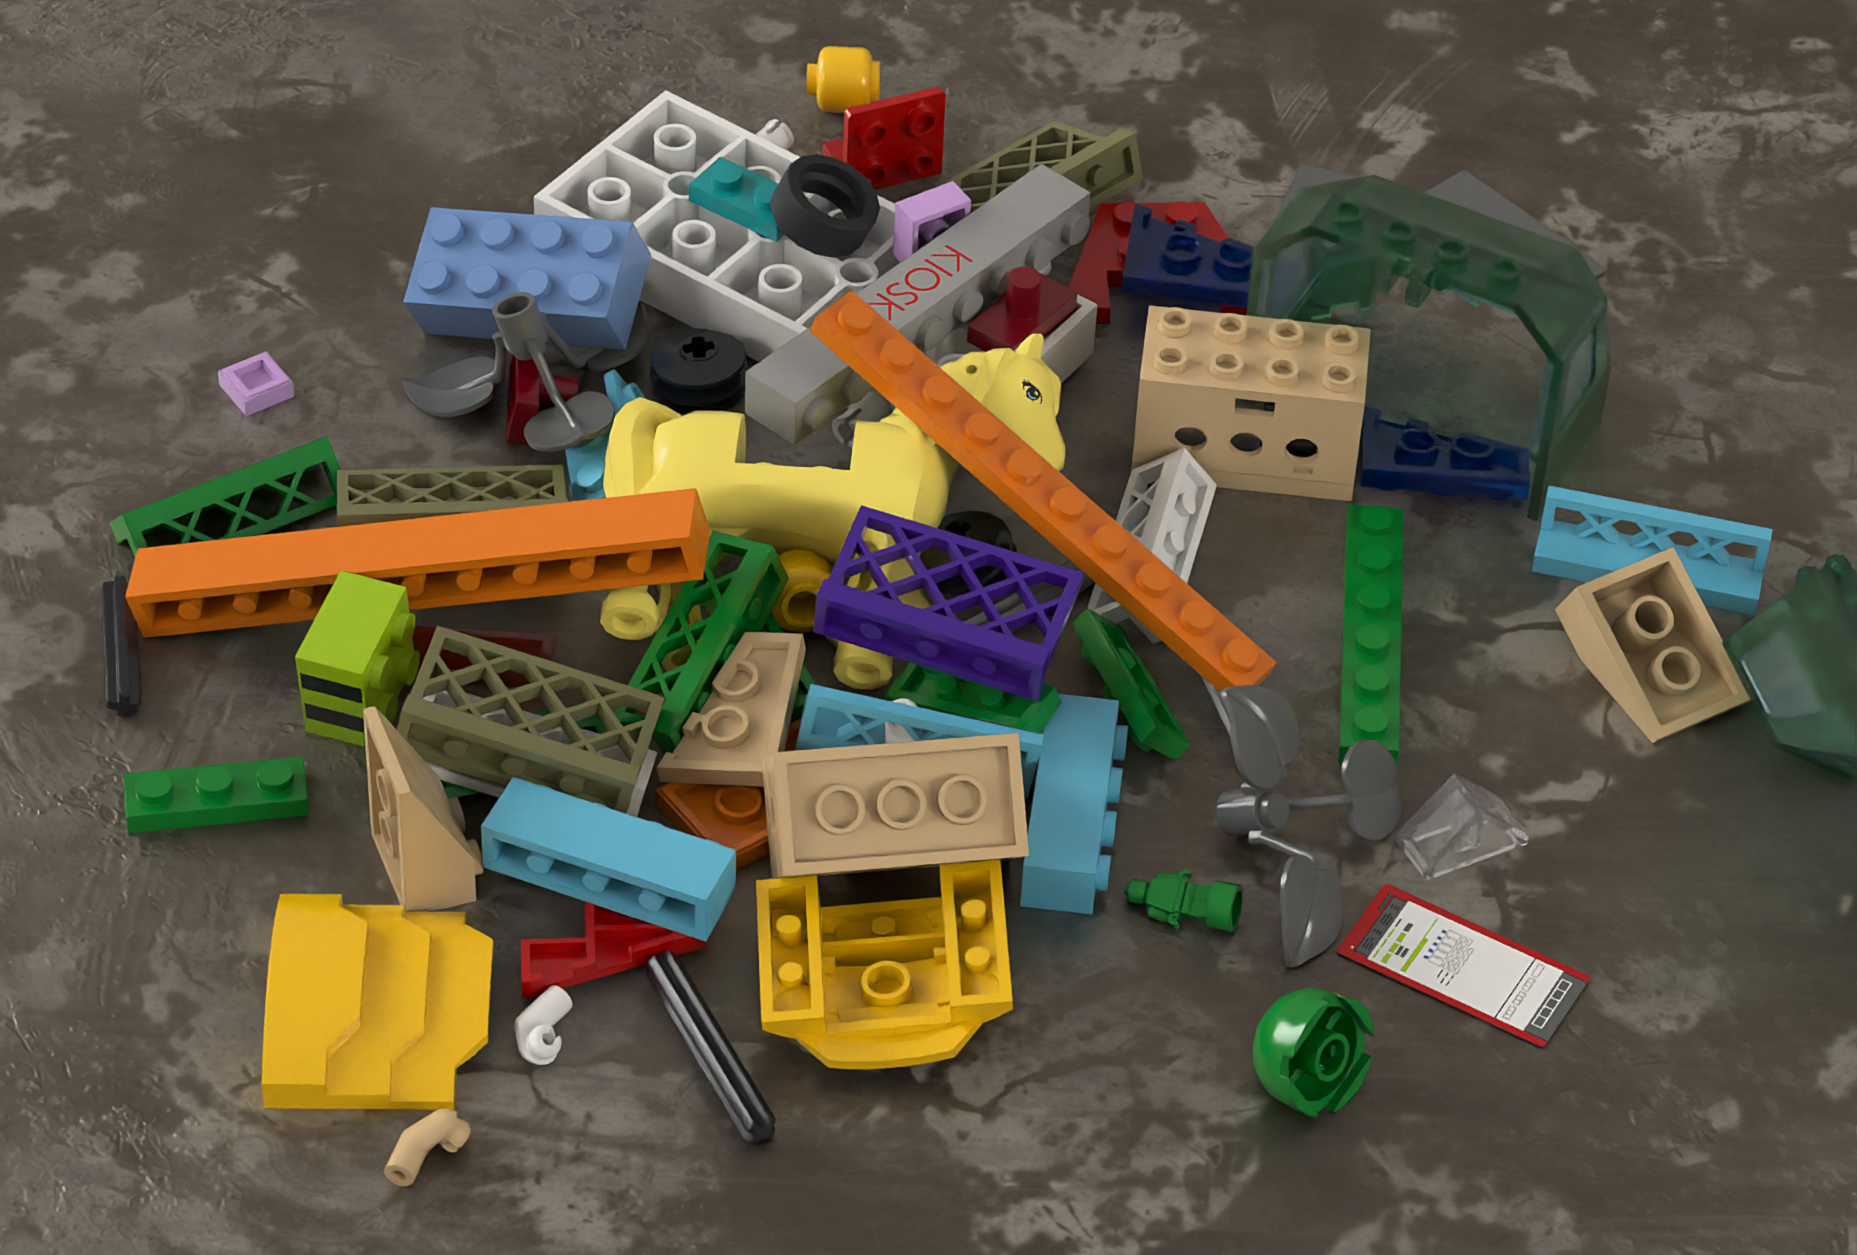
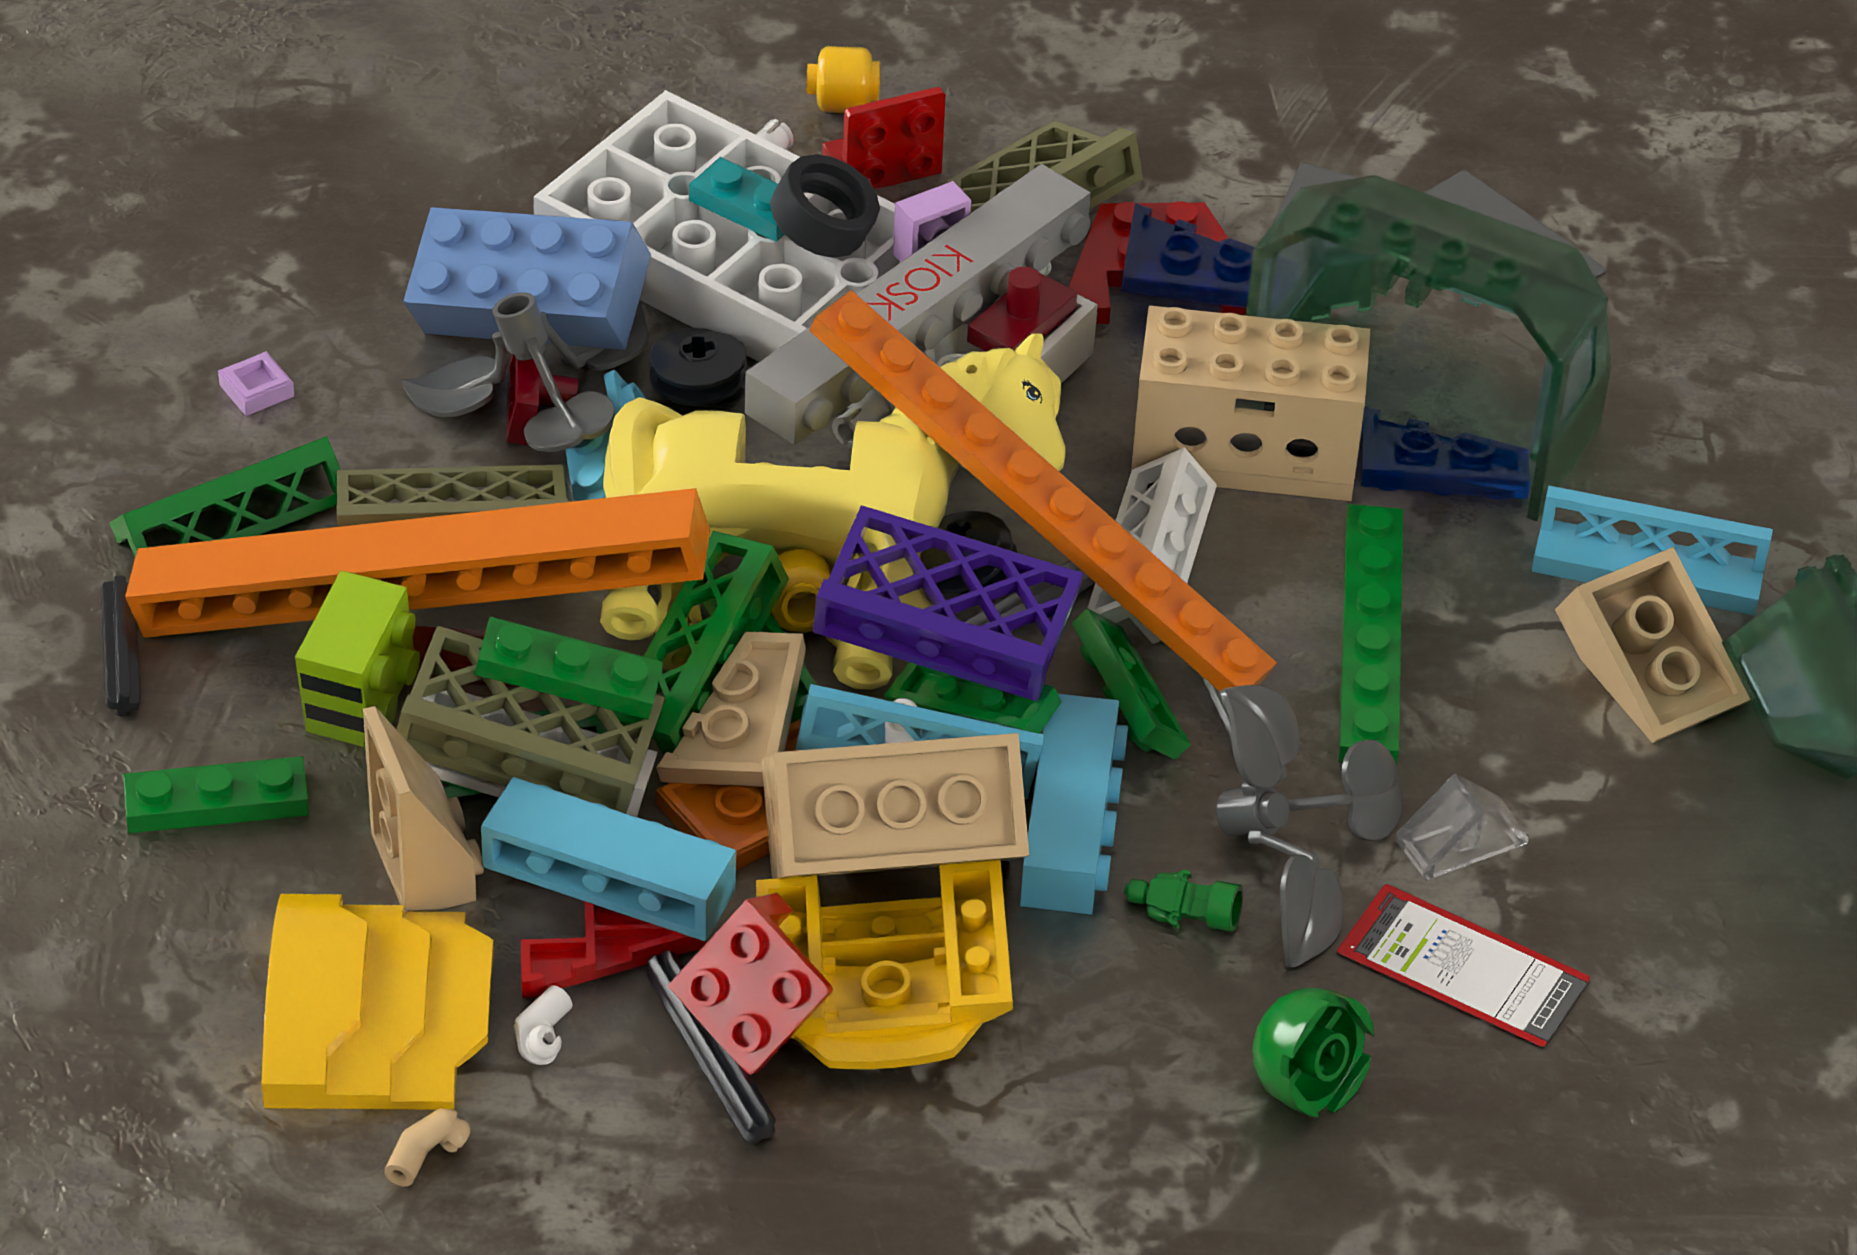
none -> green plate [474,617,663,720]
none -> bracket [667,893,833,1075]

